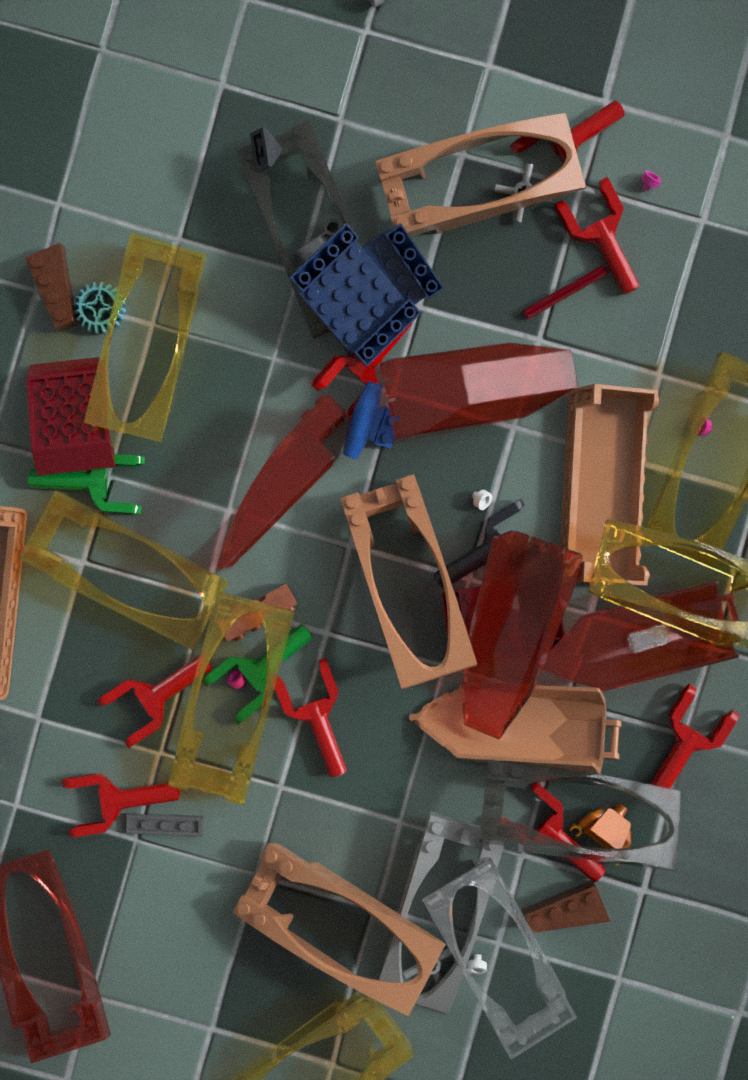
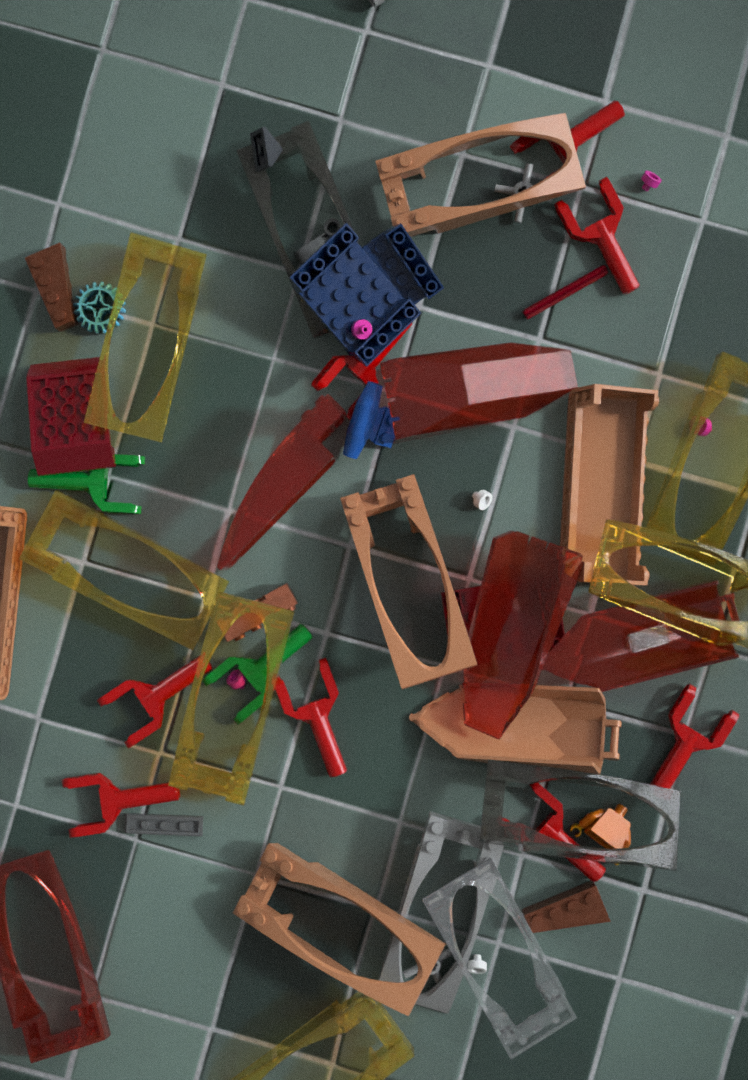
black piece [434,499,550,589] -> none
none -> dark pink tile [351,319,372,339]

